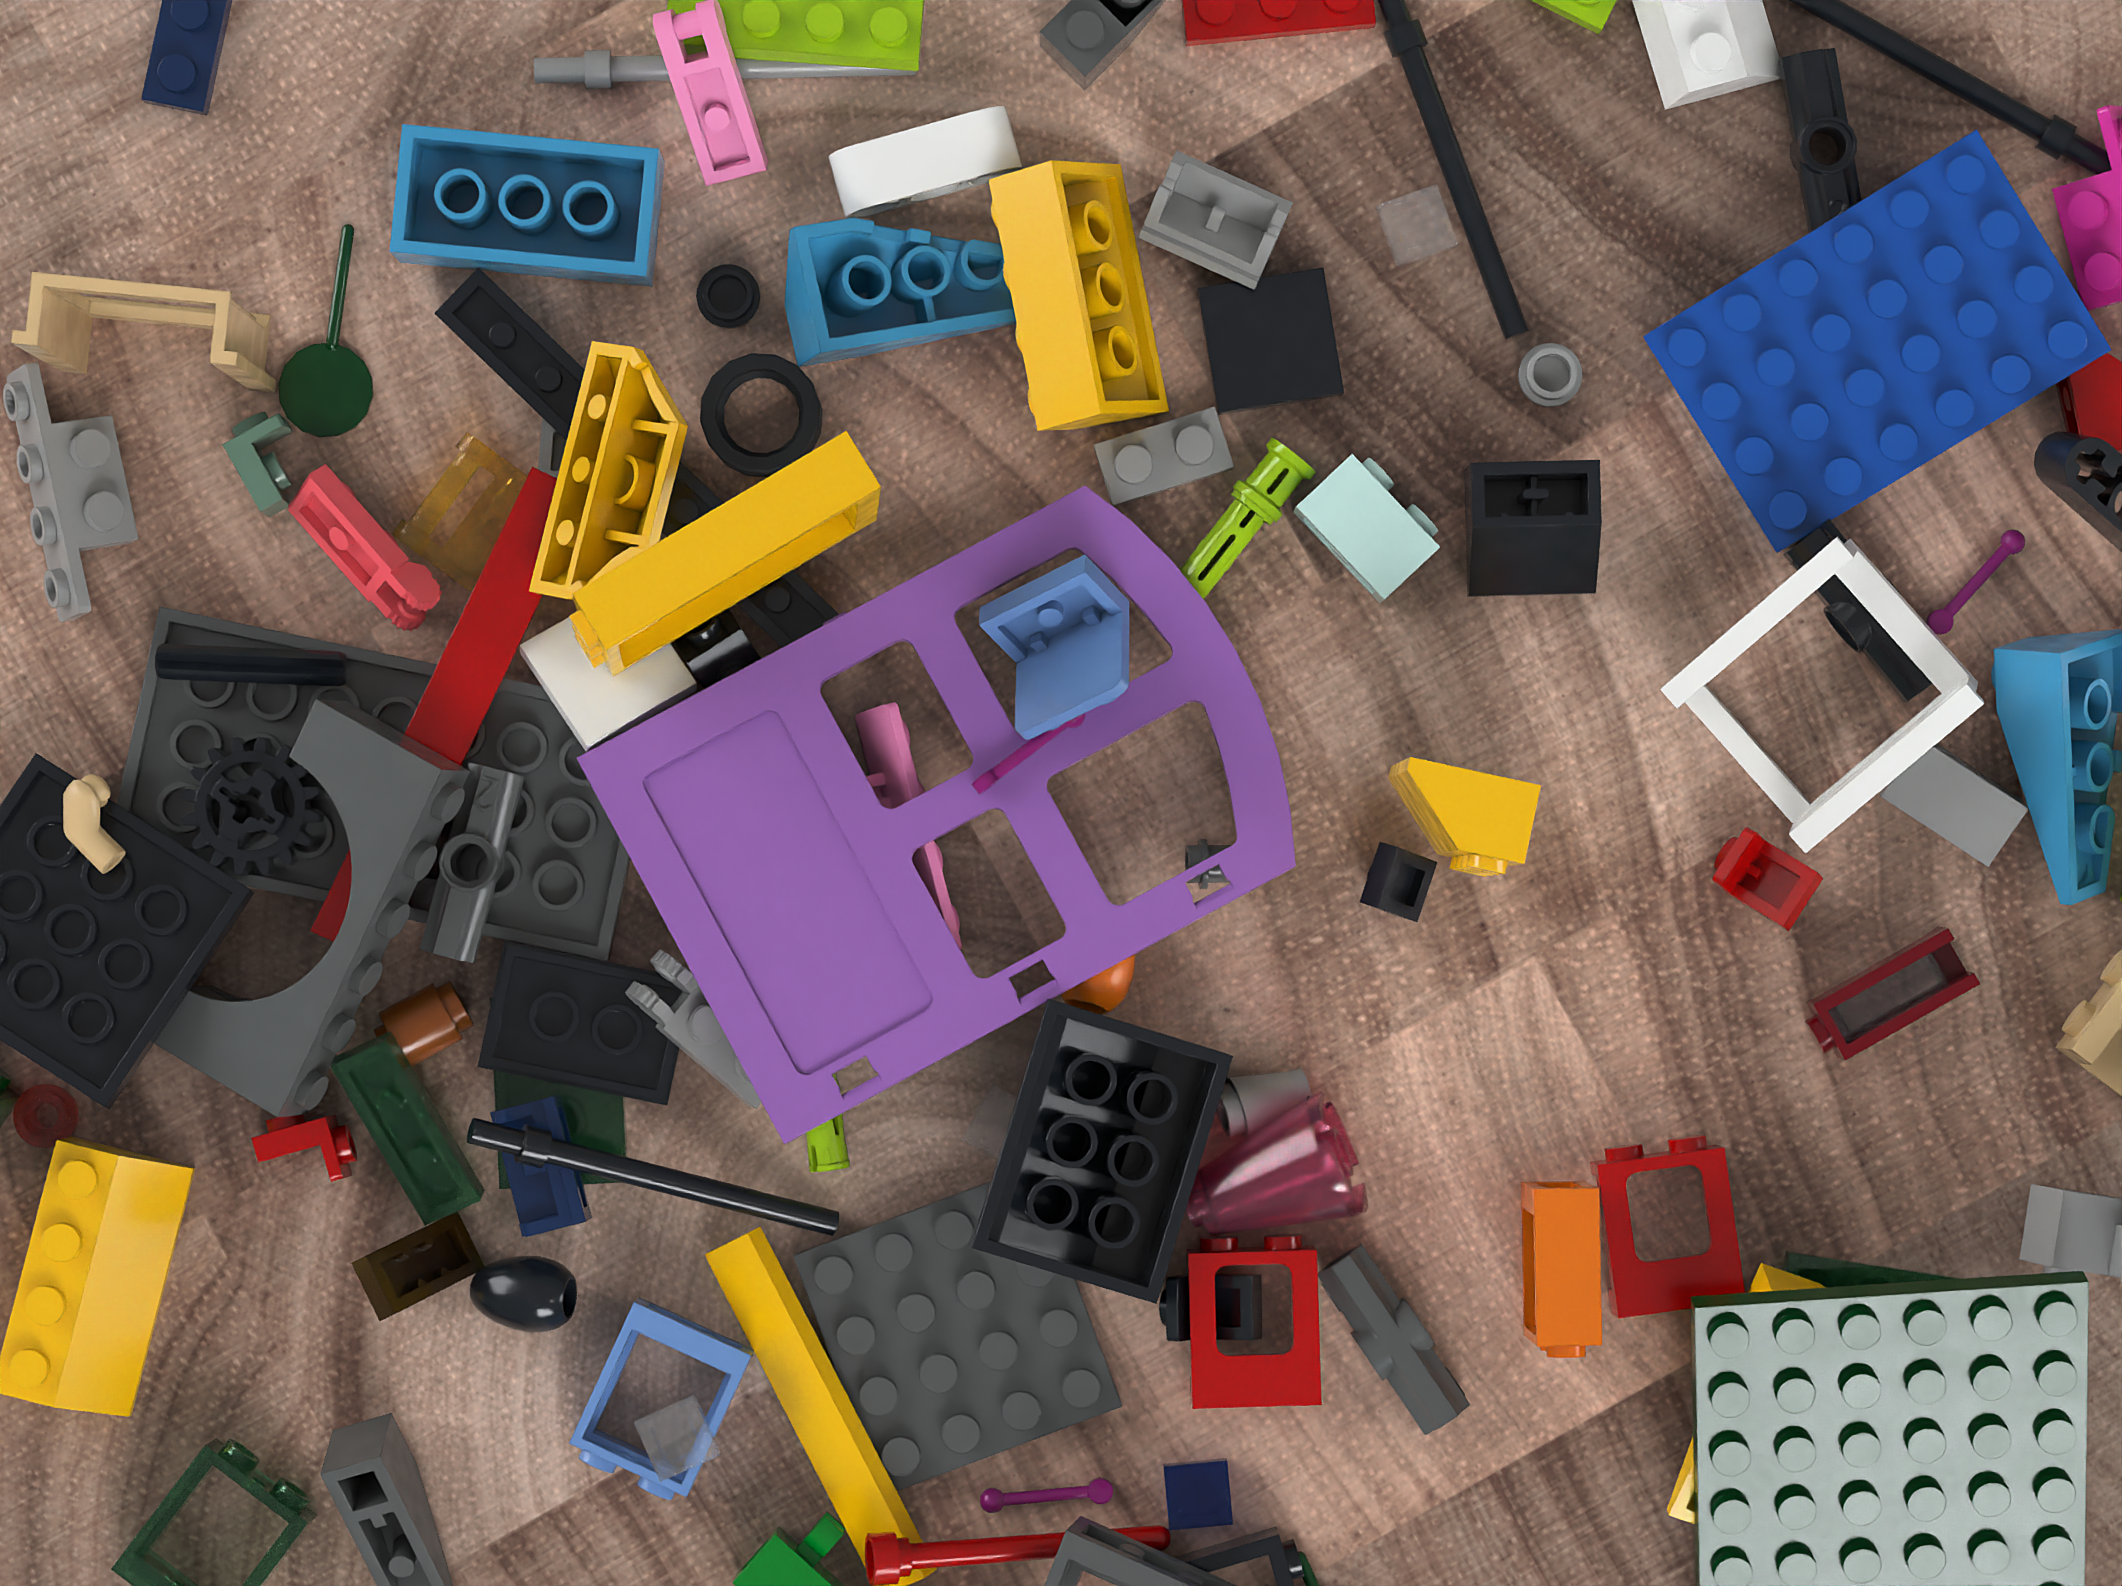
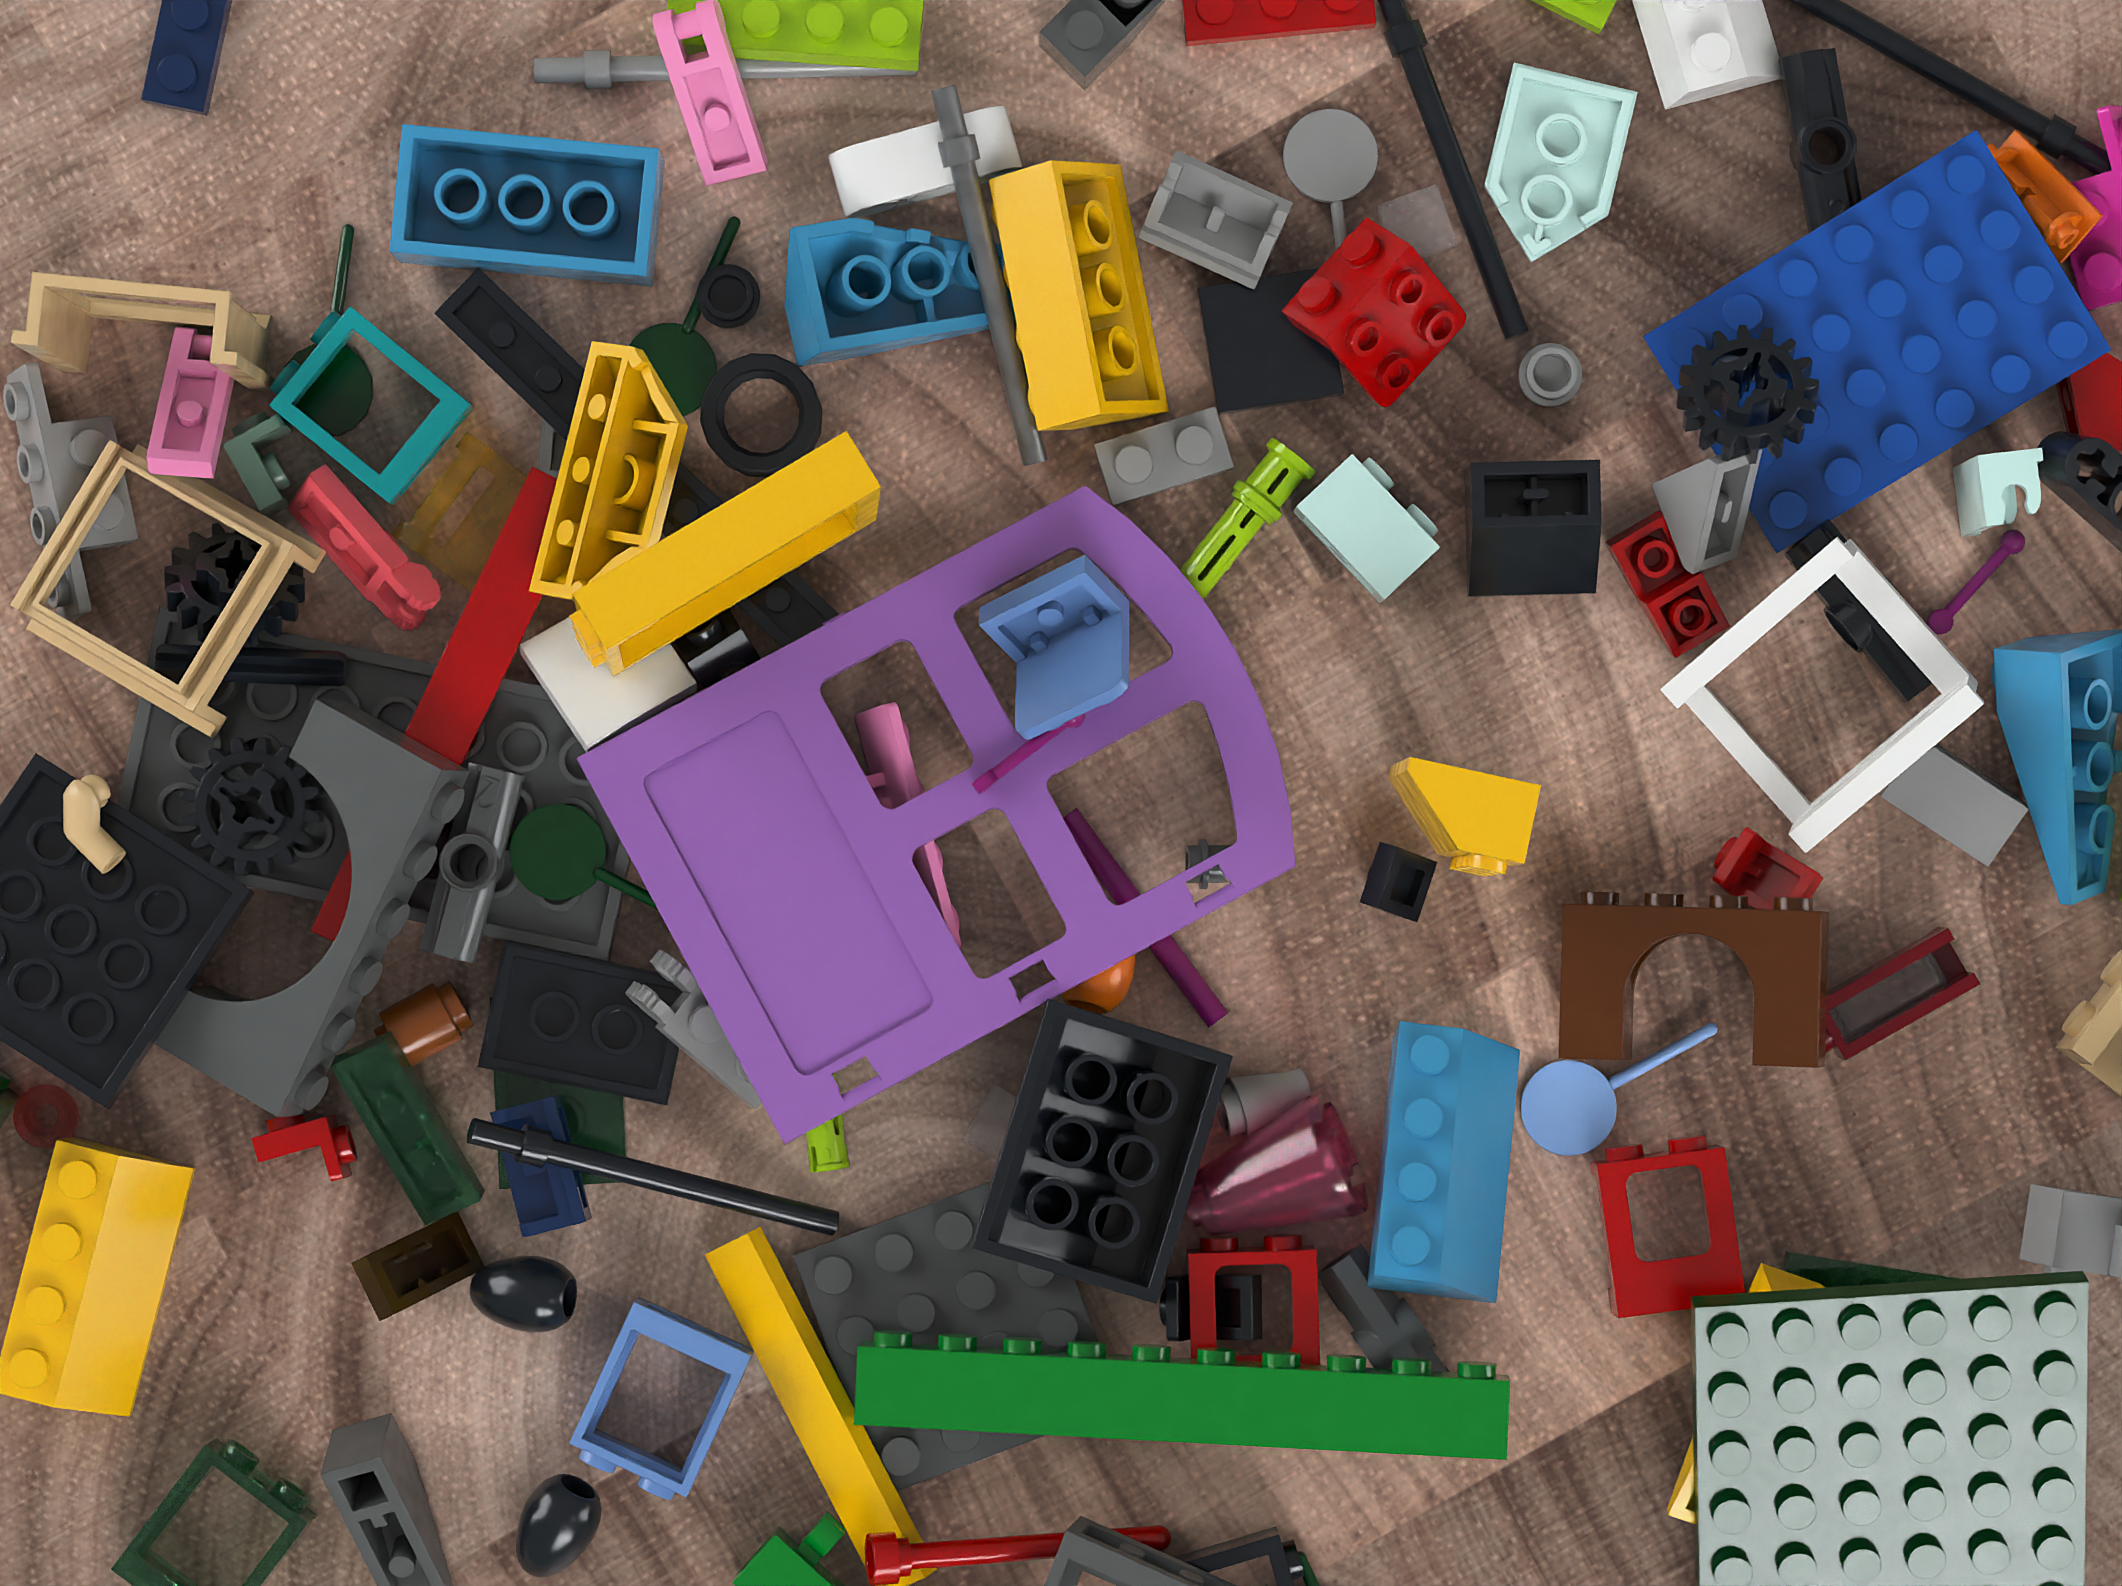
clear tile [634,1394,721,1482] -> none
magenta hinge [979,1477,1113,1513] -> none
clear blue tile [1163,1458,1233,1530] -> none
orange window [1521,1181,1602,1358] -> none
none -> tan piece [10,440,326,739]
none -> bright pink plate [146,326,234,479]
none -> black gear [164,523,305,646]
none -> teal window [269,306,474,506]
none -> dark green piece [510,804,658,910]
none -> black animal [516,1474,602,1577]
none -> dark green piece [629,216,741,416]
none -> green brick [854,1330,1510,1460]
none -> flat silver bar [931,85,1048,466]
none -> magenta bar [1063,808,1228,1028]
none -> red bracket [1281,217,1466,407]
none -> light grey piece [1283,109,1378,250]
none -> dark azure slope [1367,1021,1520,1303]
none -> light aqua tile [1484,62,1638,263]
none -> light blue piece [1521,1023,1718,1156]
none -> reddish brown arch [1558,892,1829,1068]
none -> red slope [1605,510,1730,658]
none -> light grey slope [1651,449,1762,574]
none -> black gear [1676,325,1819,464]
none -> light aqua hinge [1953,448,2043,537]
none -> orange hinge [1987,129,2103,263]

